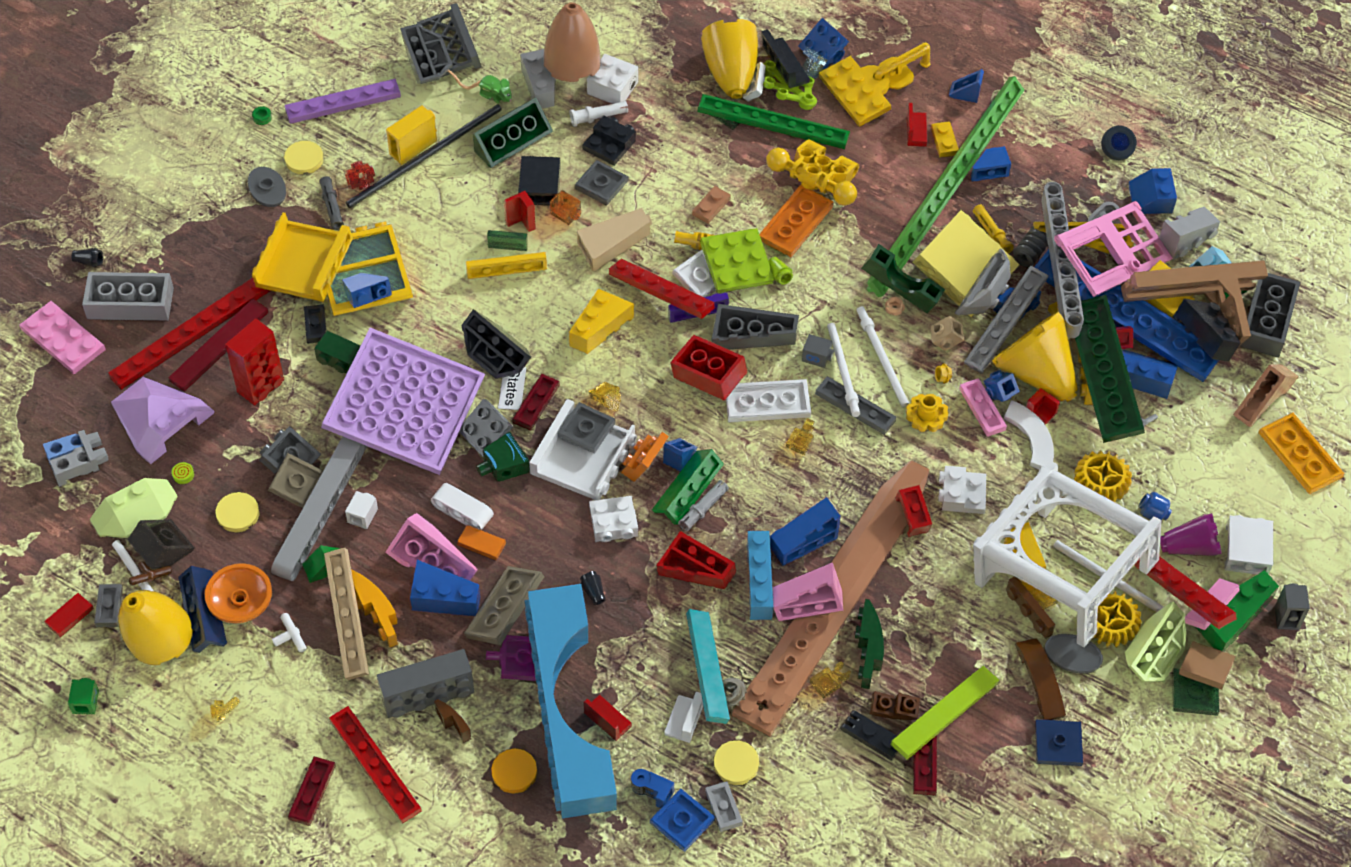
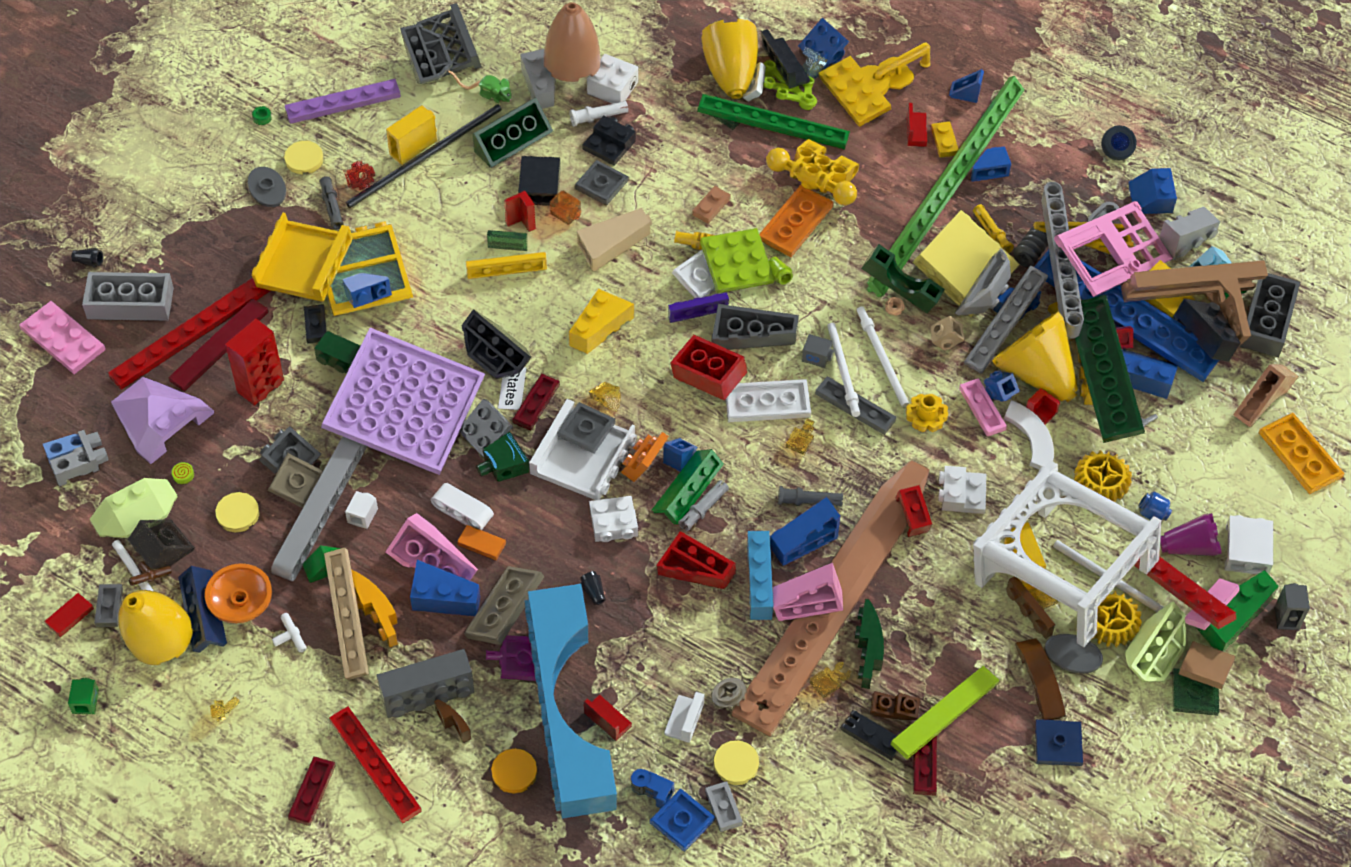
red plate [608,258,715,319] -> none
teal tile [686,609,730,724] -> none
yellow plate [935,363,952,384] -> none
none -> dark grey pin [778,486,843,507]

